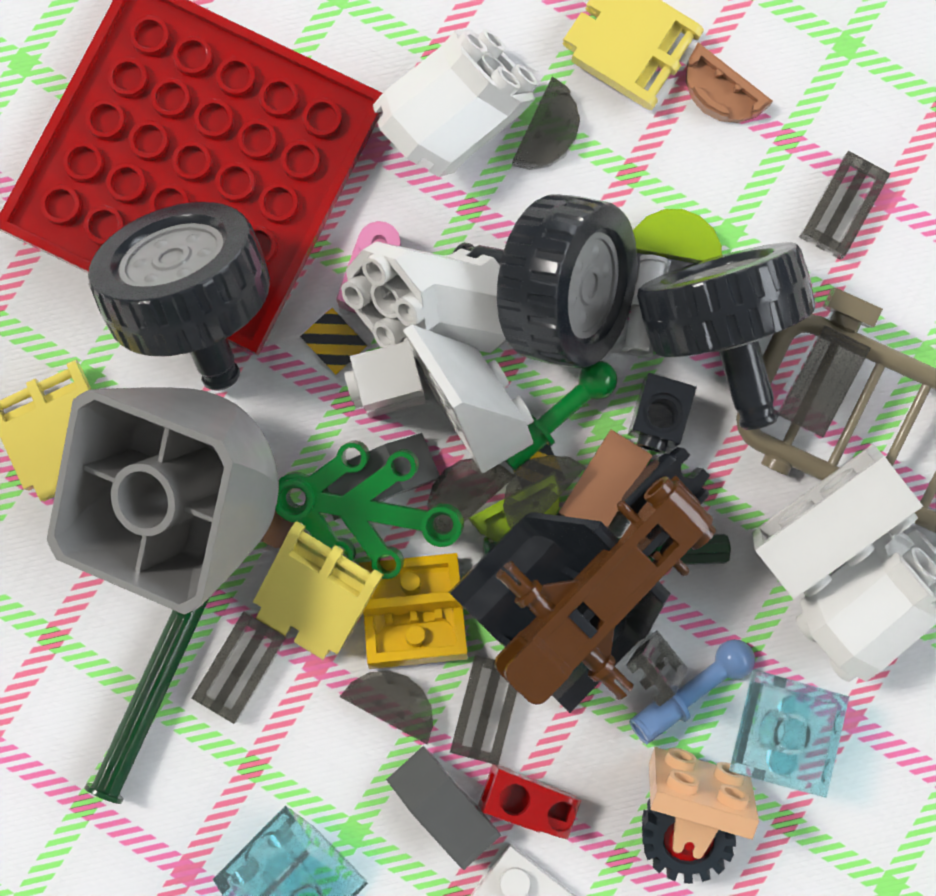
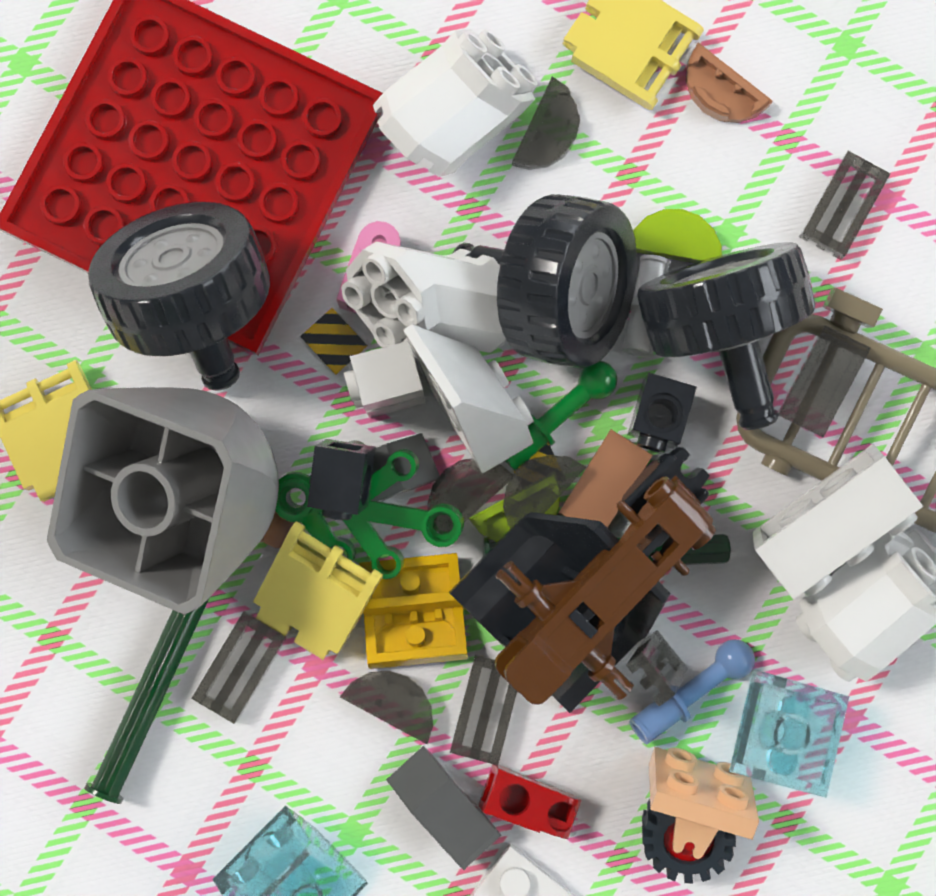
none -> black brick [307,439,376,520]

